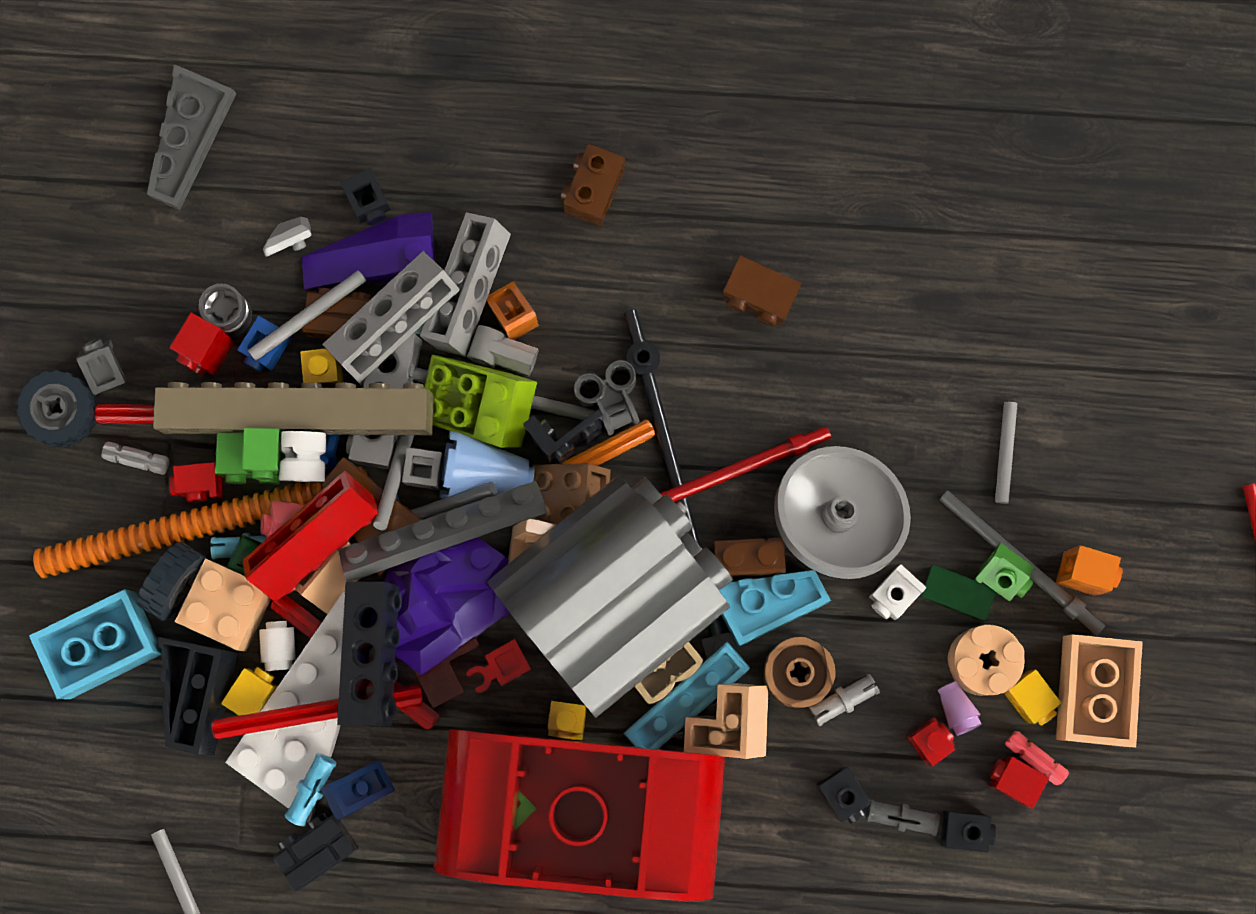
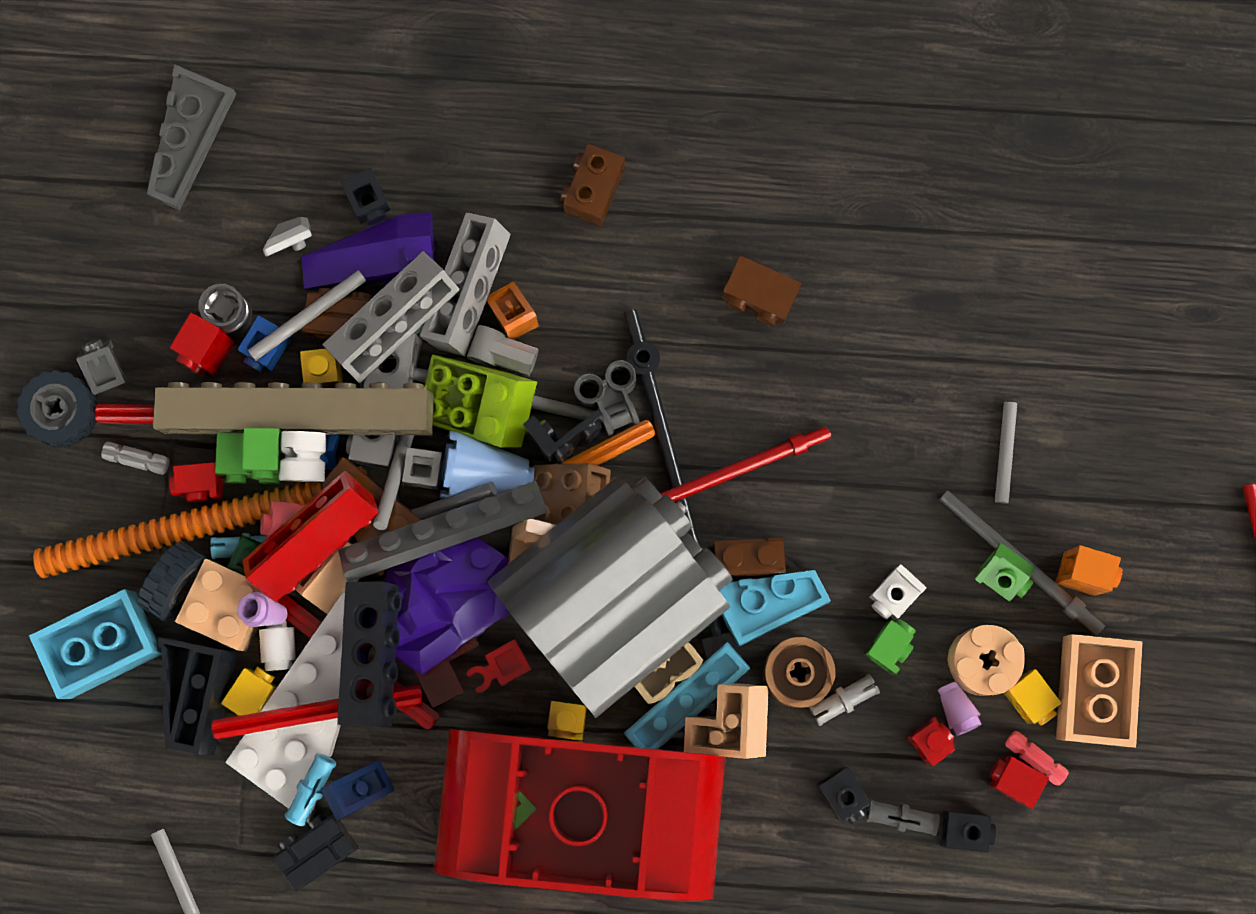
light grey dish [774,446,911,579] -> none
dark green tile [920,565,996,622] -> none
none -> lavender cone [238,592,287,627]
none -> bright green brick [864,619,916,675]

